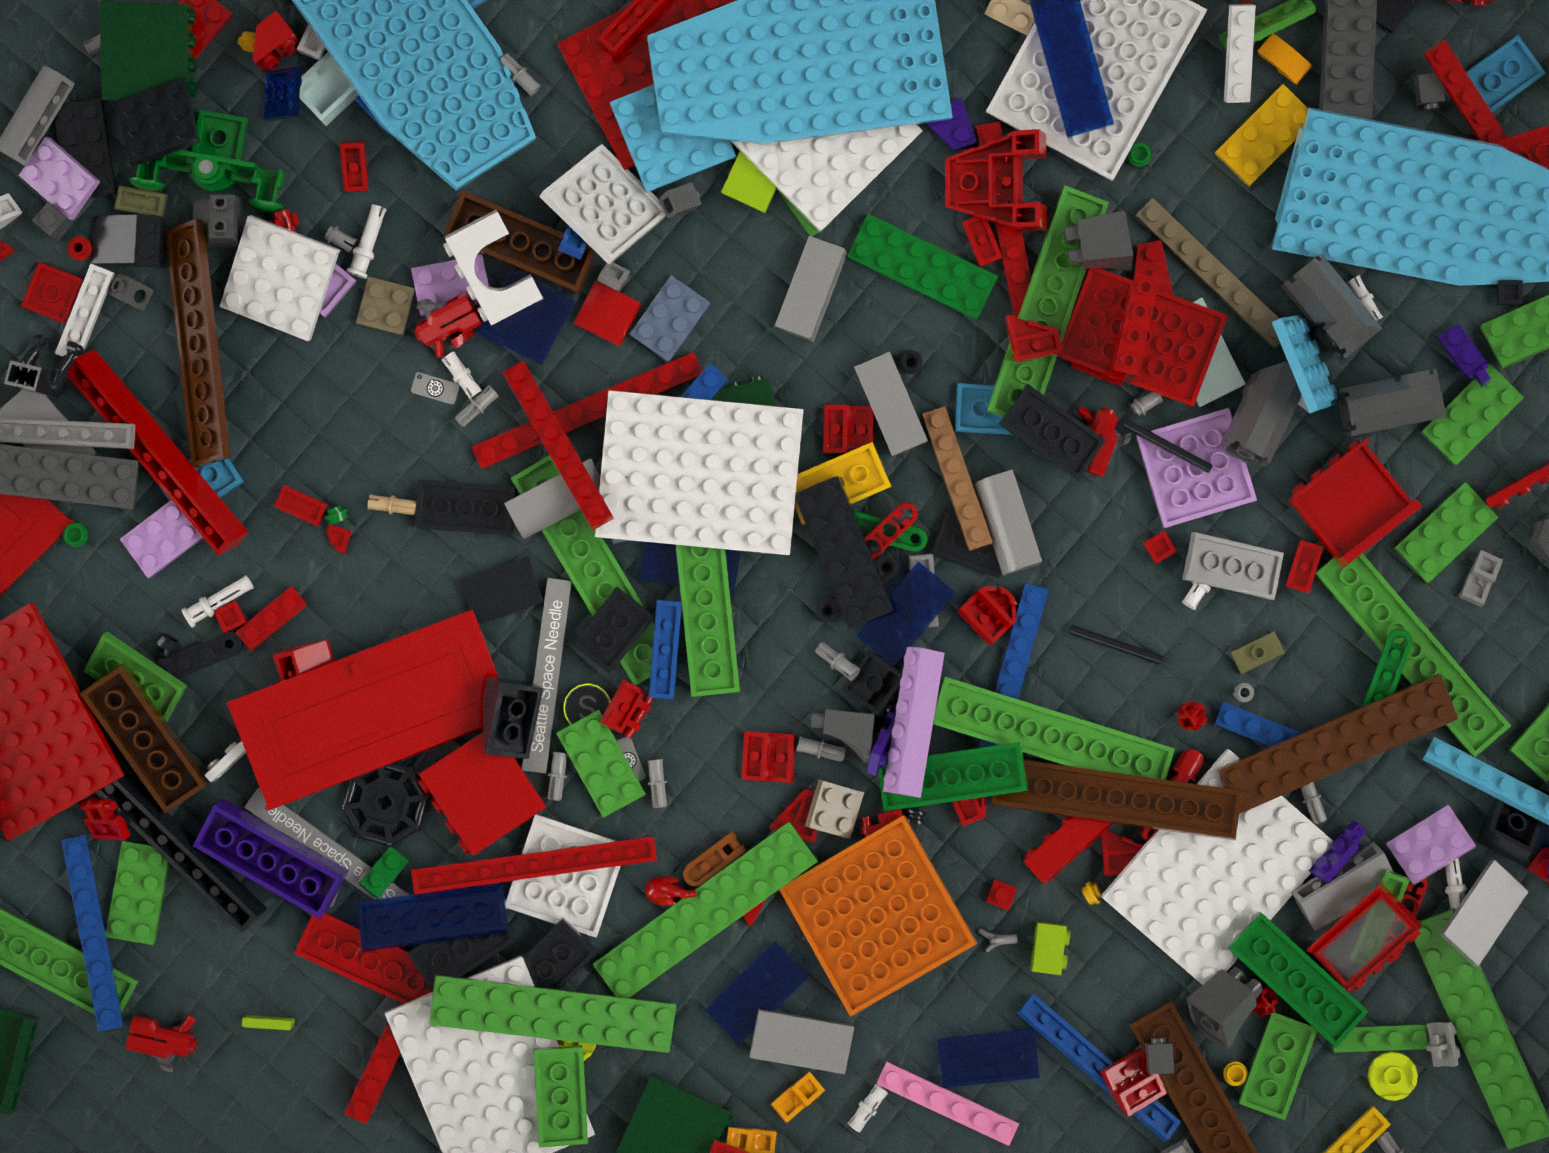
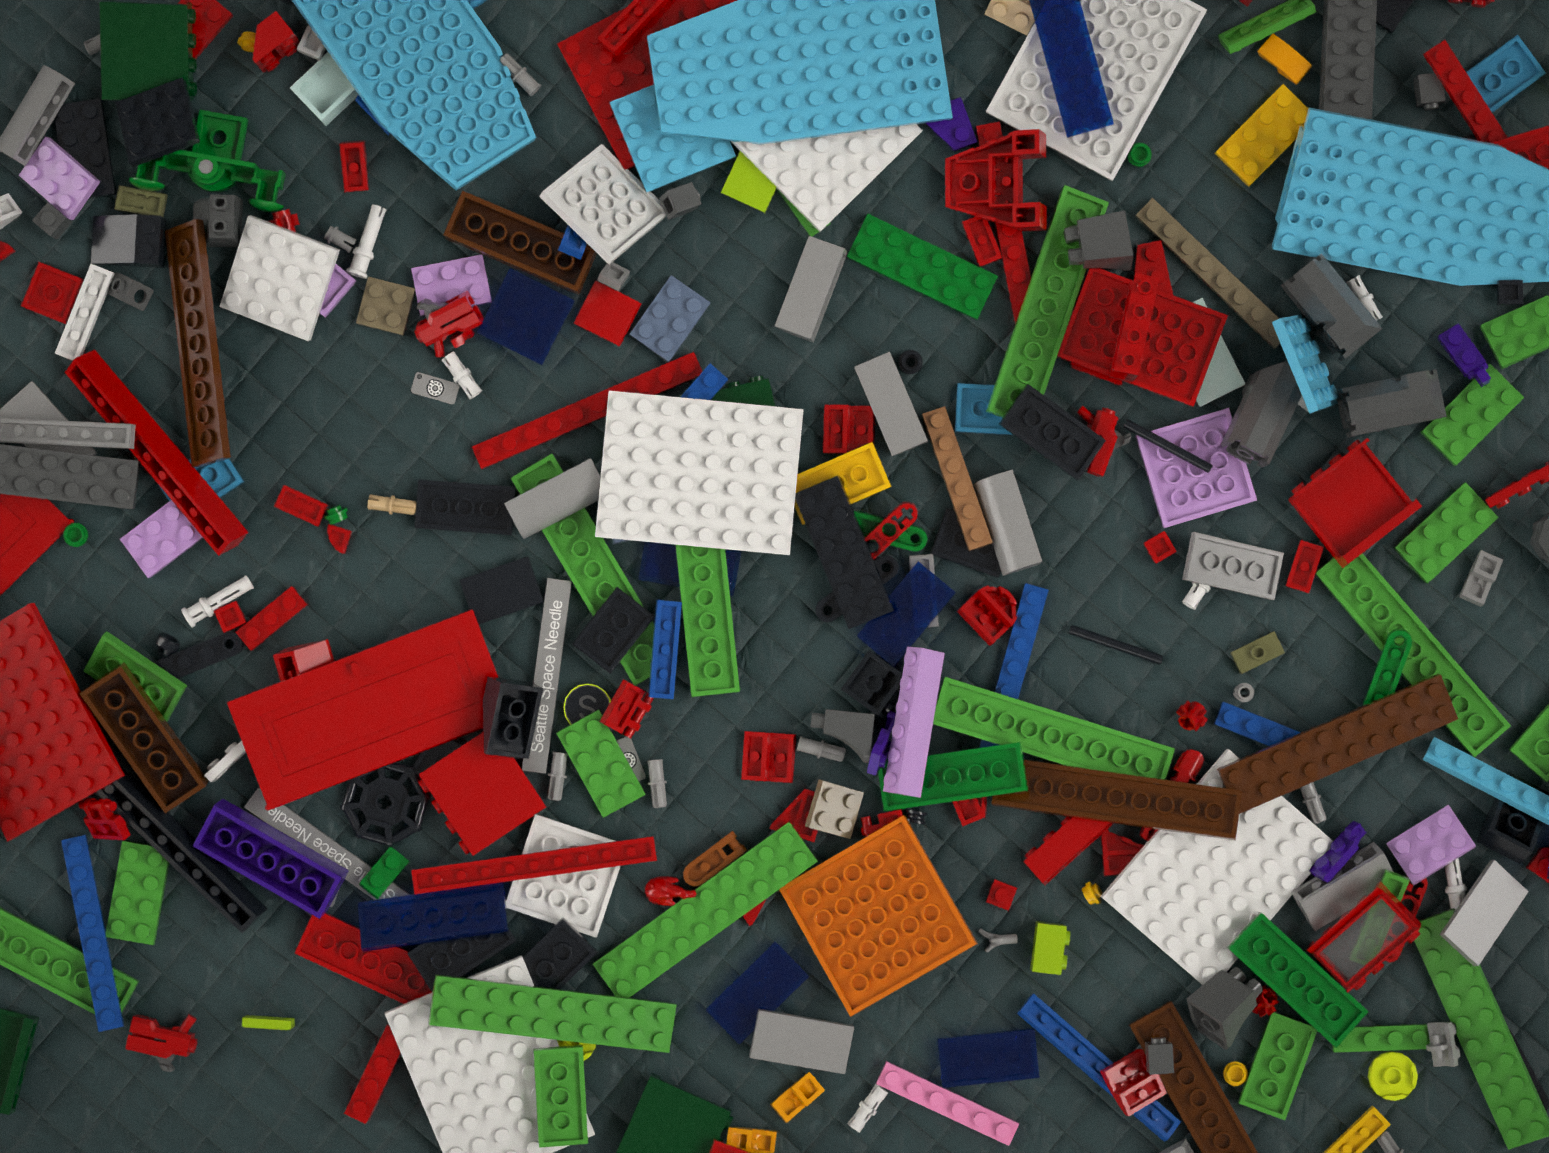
black torso [4,334,84,398] -> none
red plate [67,236,92,261] -> none
clear blue plate [263,67,302,121] -> none
white arch [443,210,543,325] -> none
light grey axle [455,385,499,427] -> none
red plate [502,361,614,530] -> none
light grey axle [815,642,860,681] -> none
red wing [1005,315,1063,363] -> none
light grey pin [1130,392,1163,417] -> none
white plate [1224,4,1256,103] -> none

